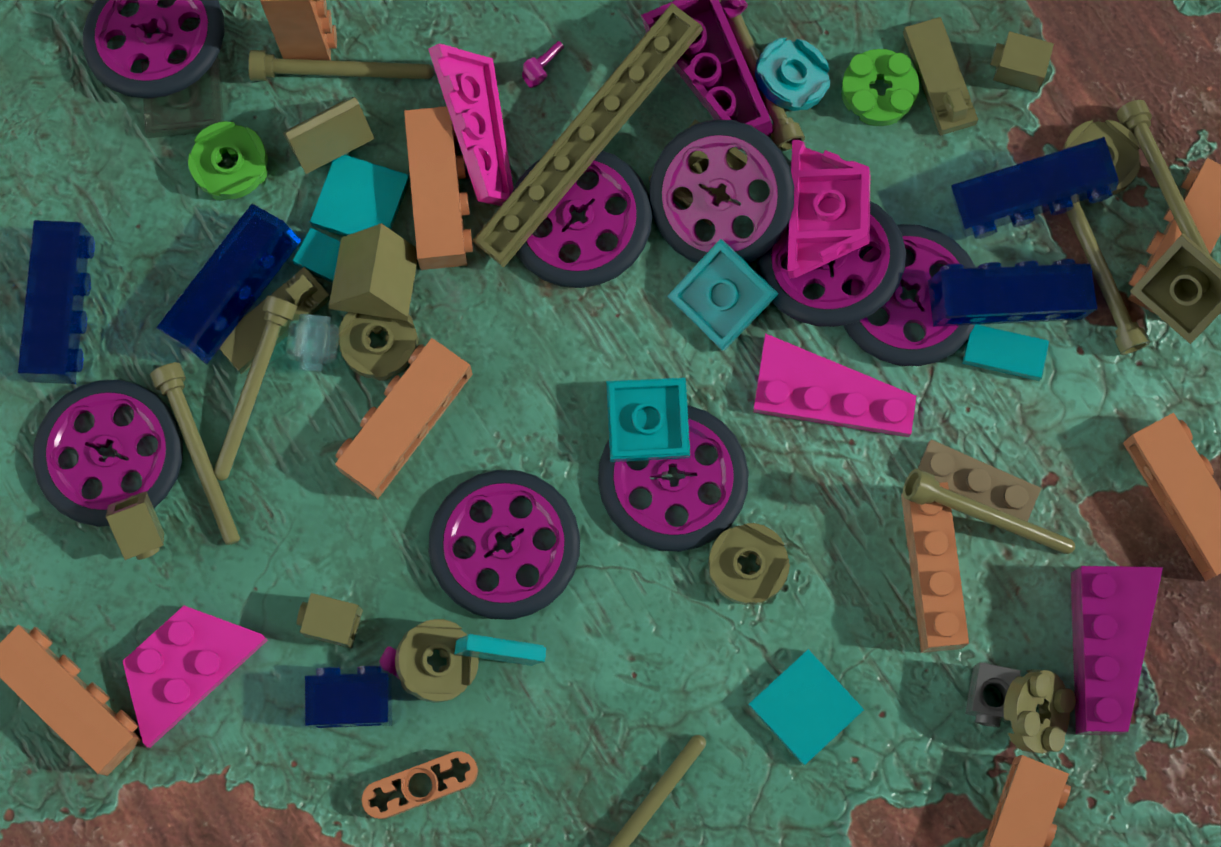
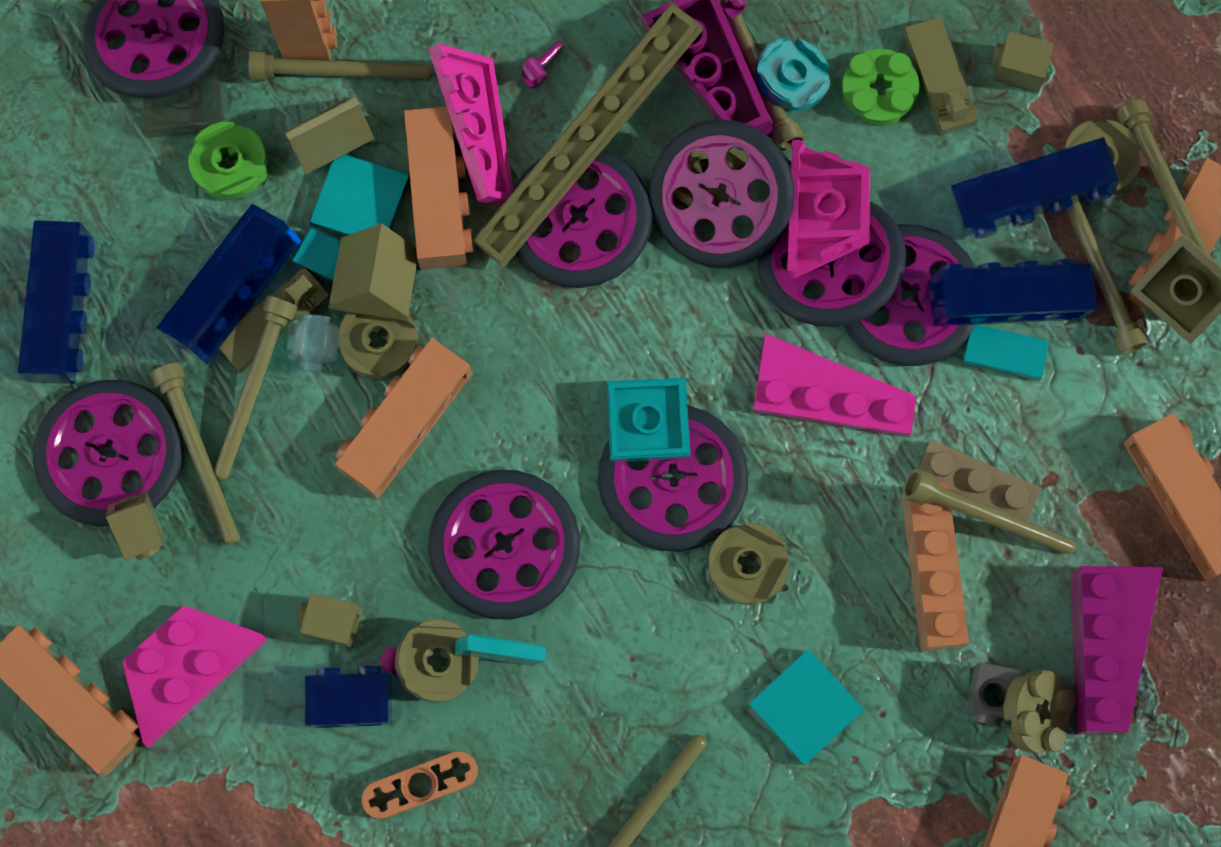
teal tile [667,239,779,351] -> none

